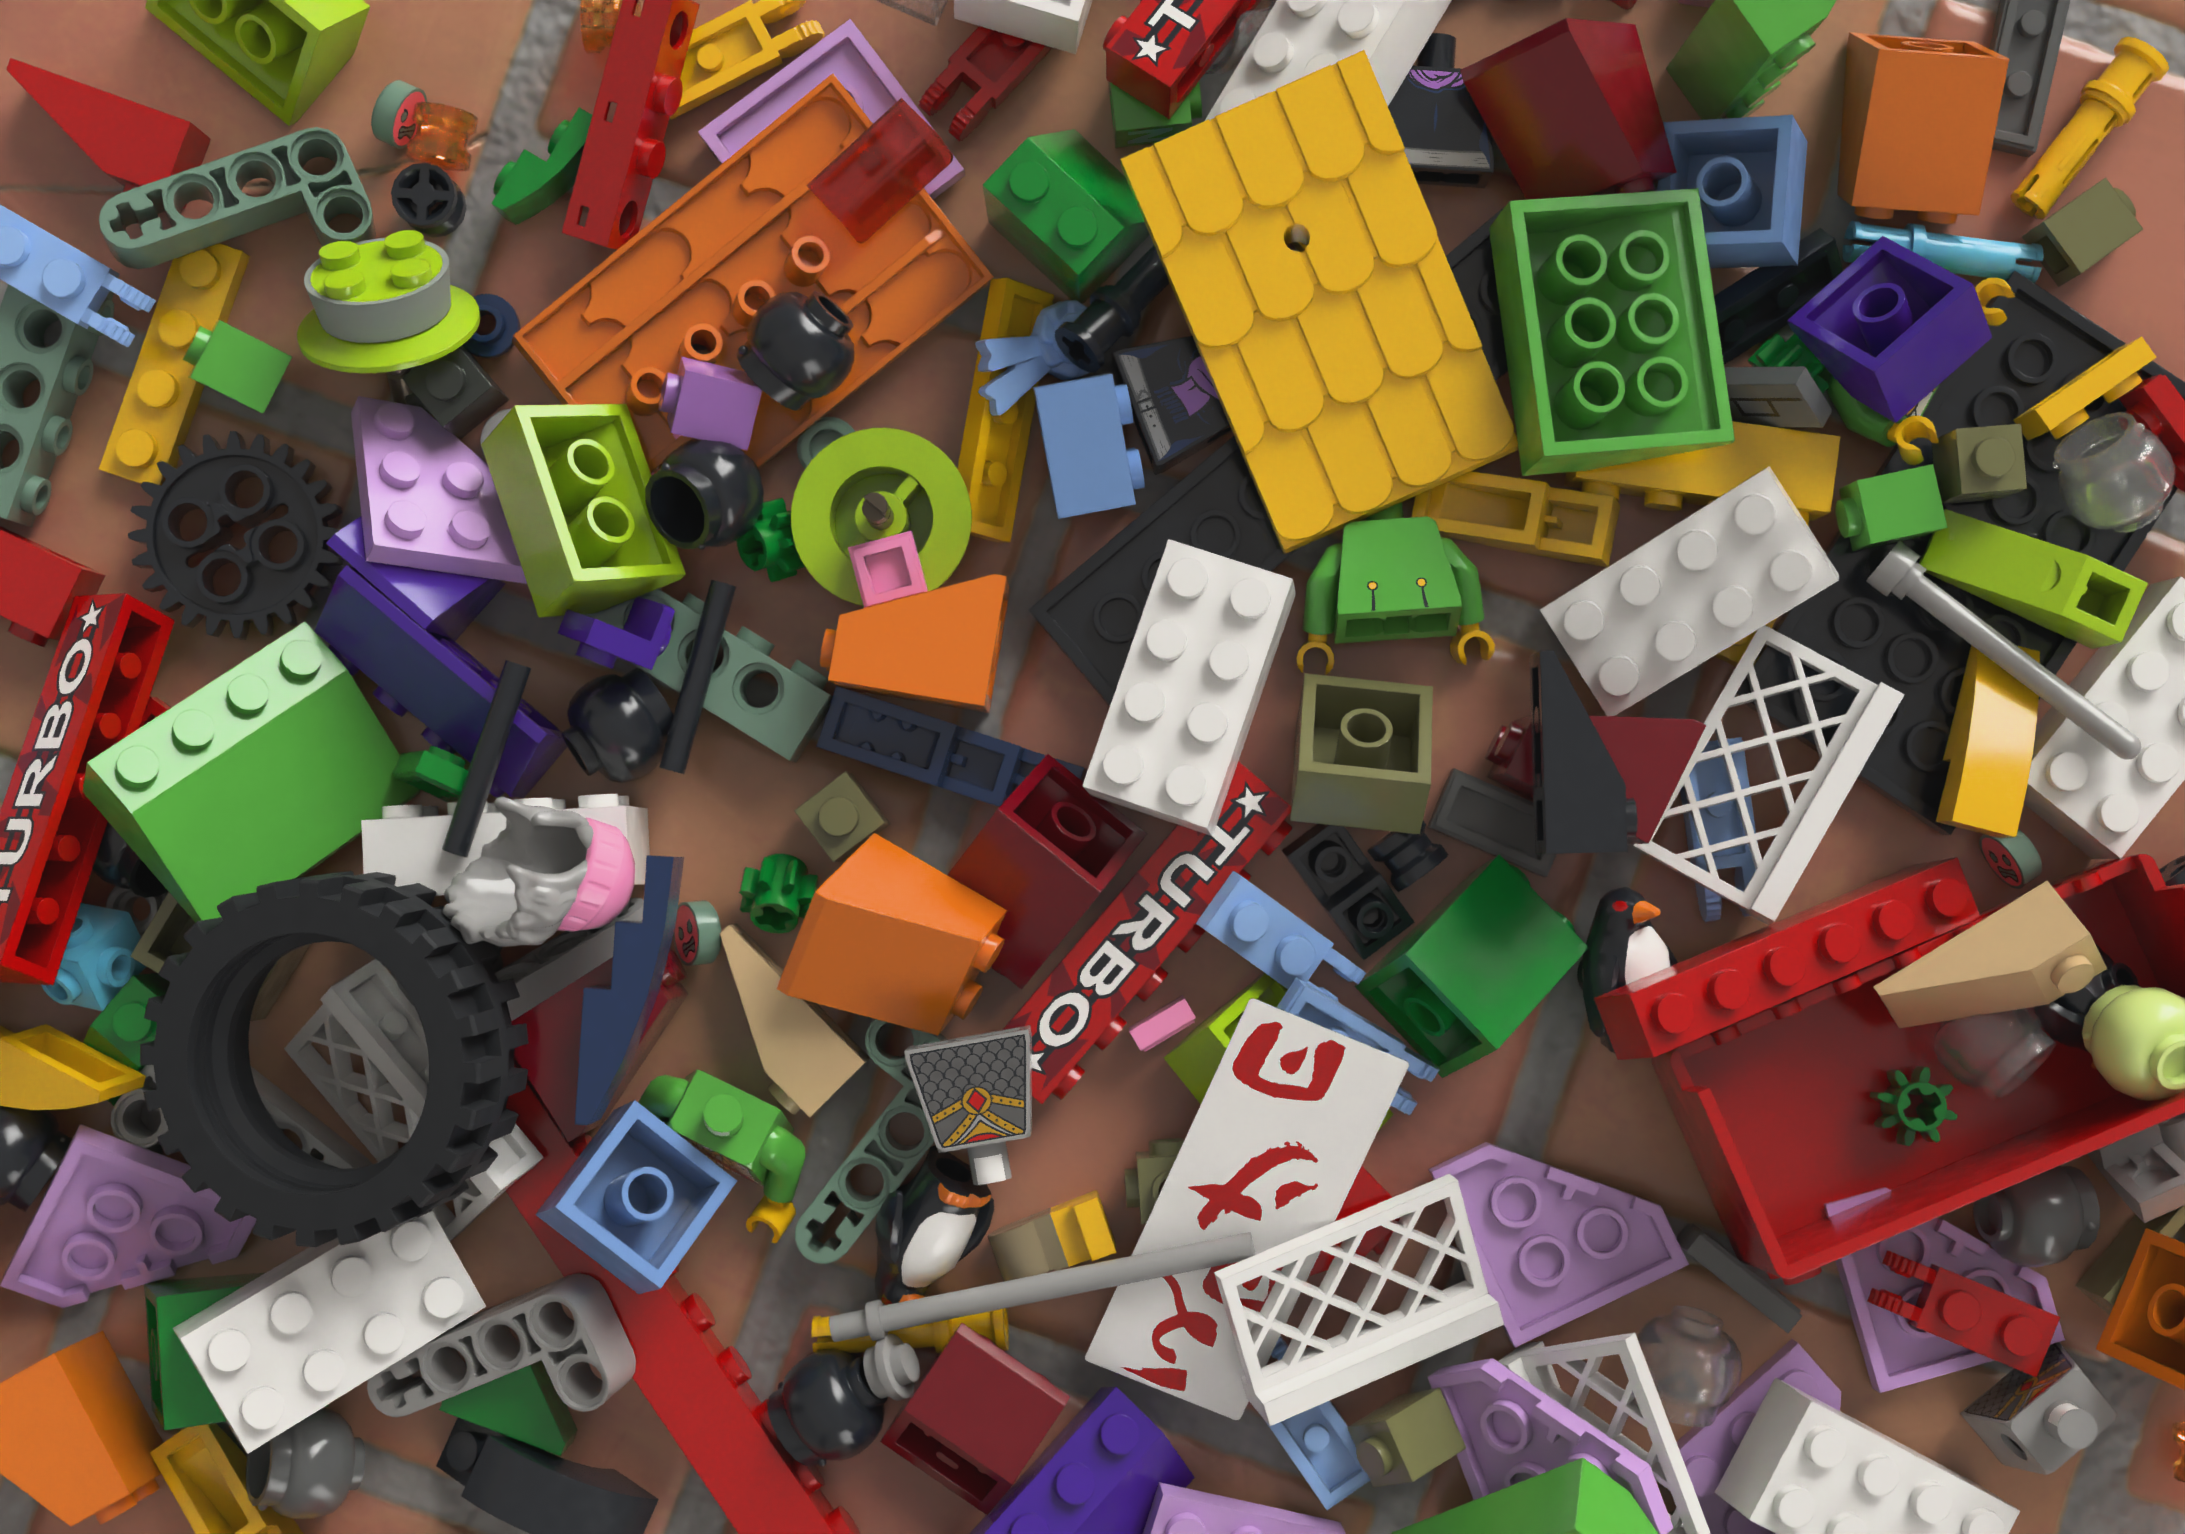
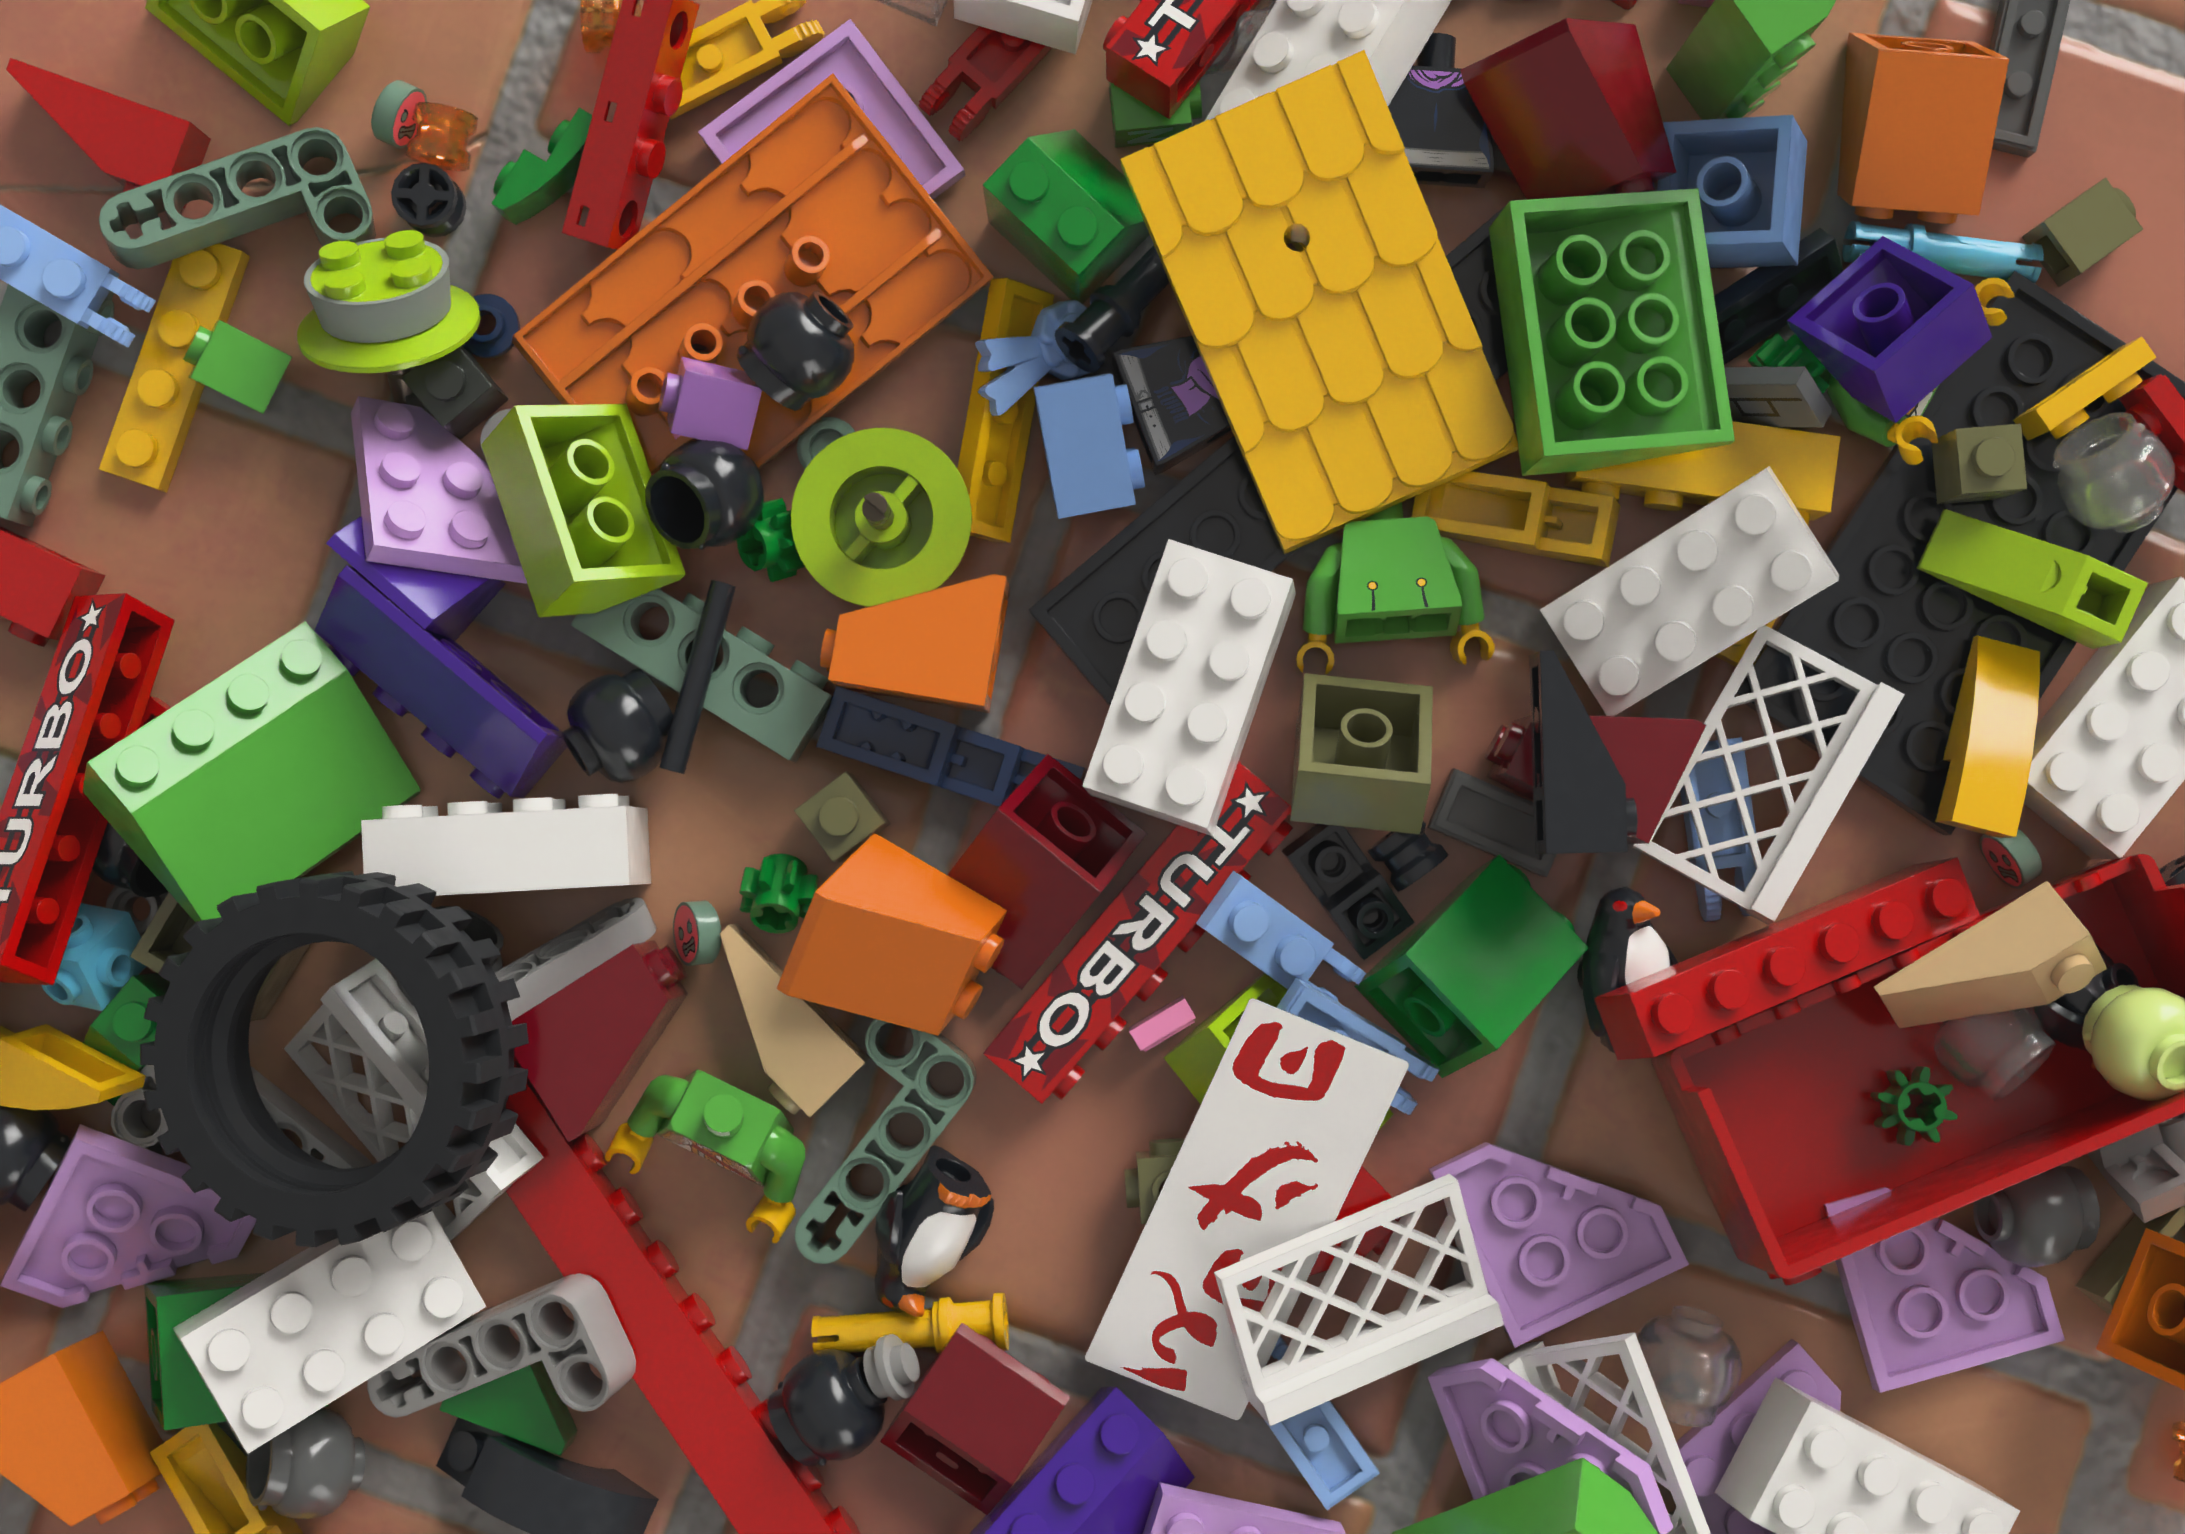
black gear [128,431,344,640] -> none
green plate [392,746,468,802] -> none
black bar [442,660,532,857] -> none
light grey hair [443,796,635,947] -> none
medium blue brick [535,1100,737,1294] -> none
dark purple bracket [557,597,675,670] -> none
dark blue slope [575,855,684,1125] -> none
clear red slope [806,98,953,244] -> none
light grey bar [829,1232,1255,1342] -> none
bright pink tile [848,531,928,608] -> none
torso [904,1025,1032,1185] -> none
leg [987,1190,1116,1281] -> none
olive brick [1347,1388,1466,1488] -> none
dark grey tile [1676,1224,1802,1333] -> none
bright green brick [1835,464,1948,551] -> none
light grey piece [1866,540,2141,760] -> none
red hinge [1867,1250,2060,1378] -> none
light grey torso [1960,1342,2118,1475] -> none
yellow pin [2010,37,2169,219] -> none

